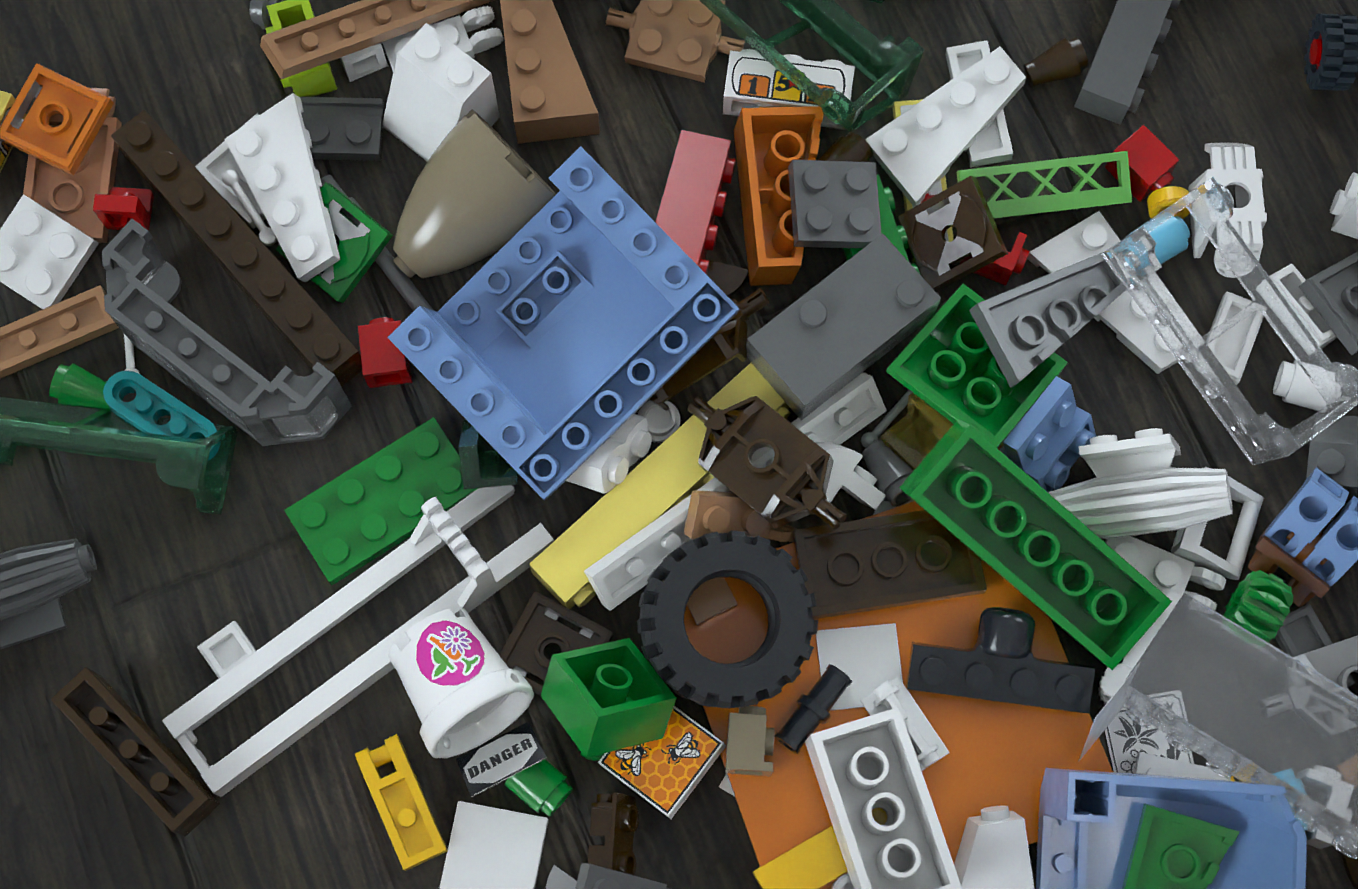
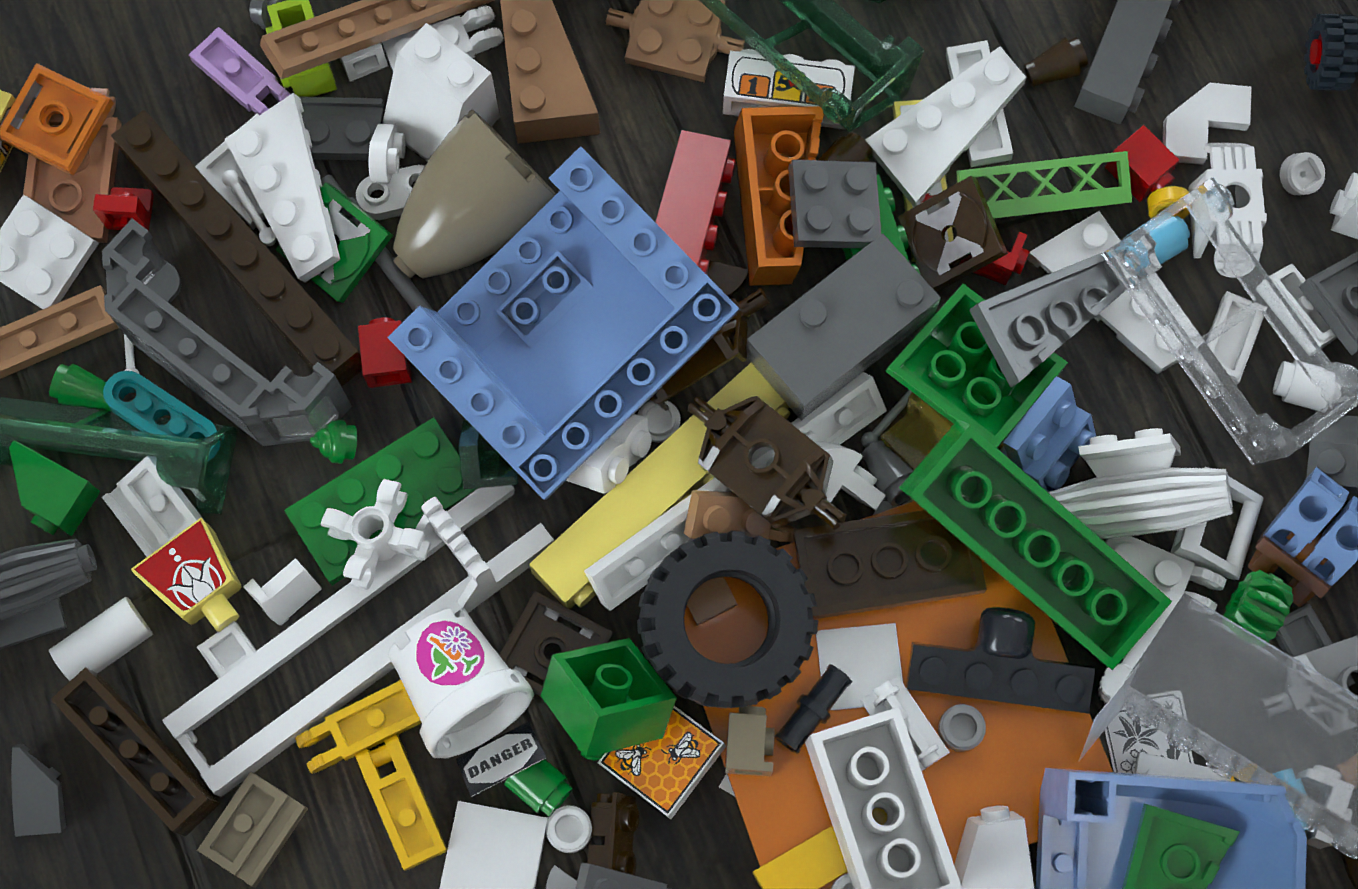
none -> green slope [9,440,100,536]
none -> dark grey slope [11,744,66,837]
none -> white brick [49,597,153,681]
none -> white plate [102,456,205,557]
none -> torso [131,518,242,632]
none -> lavender hinge [189,27,291,115]
none -> dark tan plate [197,771,308,888]
none -> white tile [243,558,322,626]
none -> yellow hinge [295,680,421,774]
none -> green plate [310,420,357,464]
none -> white pin [320,479,432,590]
none -> white plate [356,165,425,220]
none -> white plate [369,124,405,182]
none -> white tile [546,806,592,853]
none -> light grey tile [938,704,986,752]
none -> white tile [1163,83,1251,164]
none -> white tile [1280,152,1325,195]

